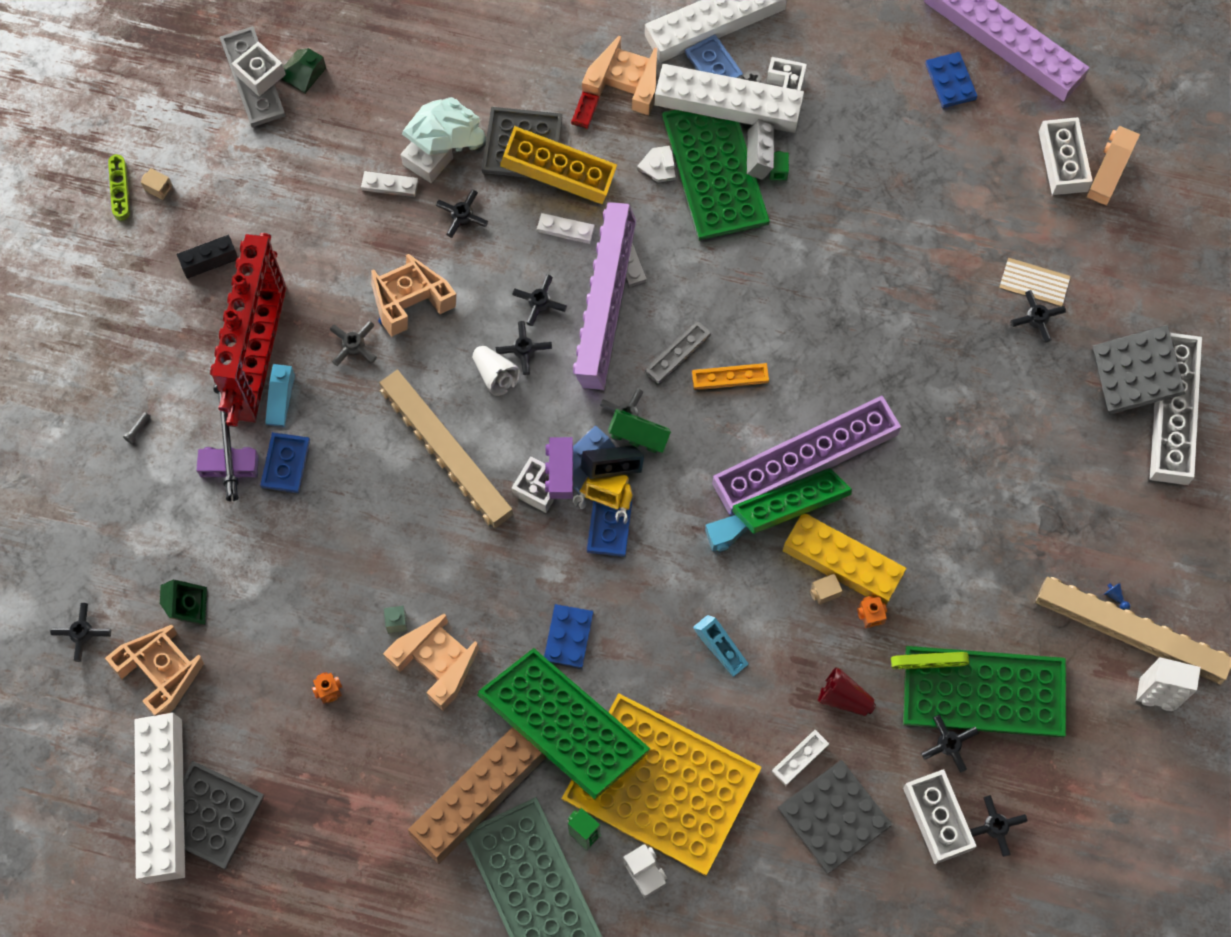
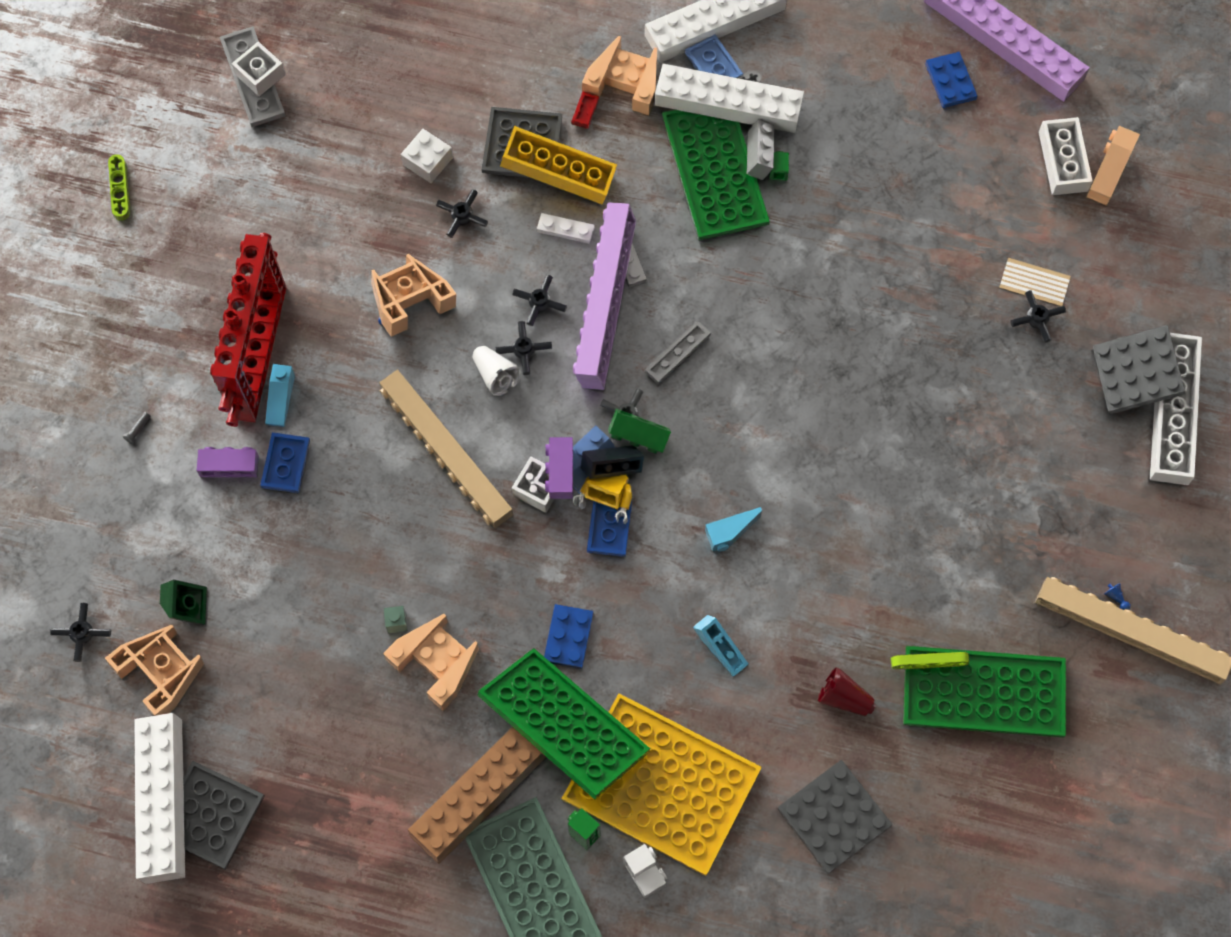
tan brick [141,168,173,200] -> none
black brick [177,234,238,279] -> none
black bar [213,385,239,502] -> none
dark green slope [281,48,326,94] -> none
orange brick [312,672,342,704] -> none
dark grey bar [330,321,377,366] -> none
white plate [361,171,418,197] -> none
light aqua wedge [402,97,486,155] -> none
white plate [637,146,676,183] -> none
light orange plate [692,363,769,390] -> none
lavender brick [712,396,901,516] -> none
green plate [732,468,852,534] -> none
white brick [767,57,807,91] -> none
white plate [772,730,829,786] -> none
yellow brick [783,513,907,606] -> none
tan brick [810,574,842,605] -> none
orange brick [857,596,887,629] -> none
white brick [903,769,976,864] -> none
black bar [921,714,979,773] -> none
black bar [969,795,1028,857] -> none
white brick [1136,657,1201,711] -> none

